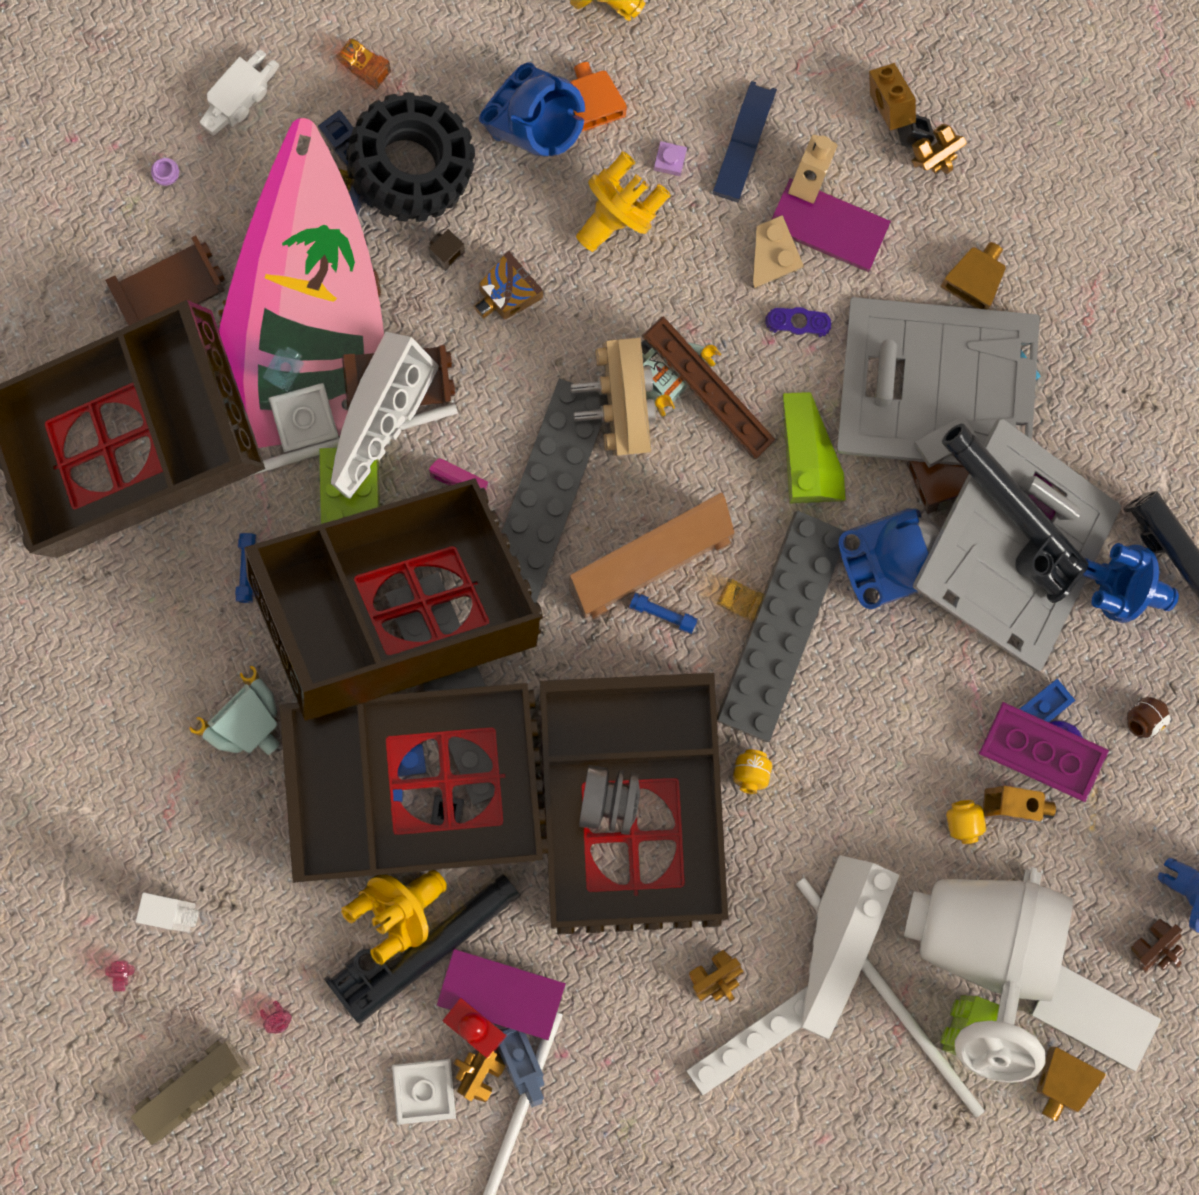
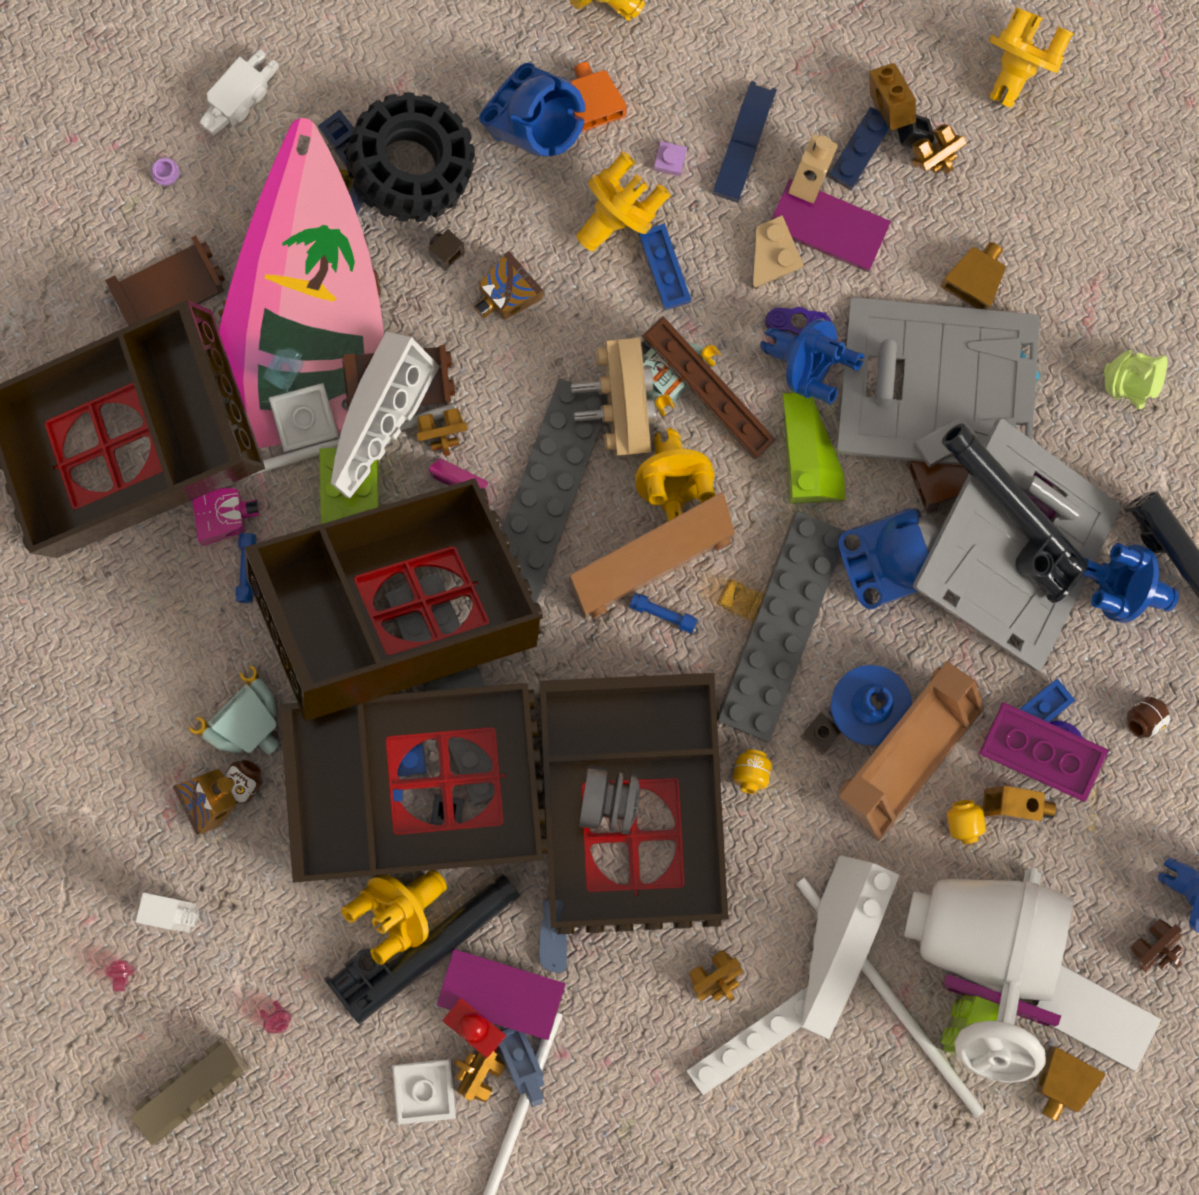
clear orange leg [336,38,391,90] -> none
none -> pearl gold torso [173,769,236,836]
none -> dark pink torso [192,488,260,546]
none -> head [223,760,263,804]
none -> pearl gold hips [416,408,468,456]
none -> sand blue piece [539,900,567,973]
none -> yellow piece [635,428,716,522]
none -> blue plate [638,223,691,311]
none -> blue piece [760,318,864,405]
none -> dark brown plate [800,712,841,755]
none -> dark blue plate [828,107,889,191]
none -> blue piece [829,665,912,746]
none -> medium nougat slope [839,661,984,841]
none -> magenta tile [942,974,1061,1028]
none -> yellow piece [988,7,1074,108]
none -> yellowish green helmet [1103,350,1168,409]

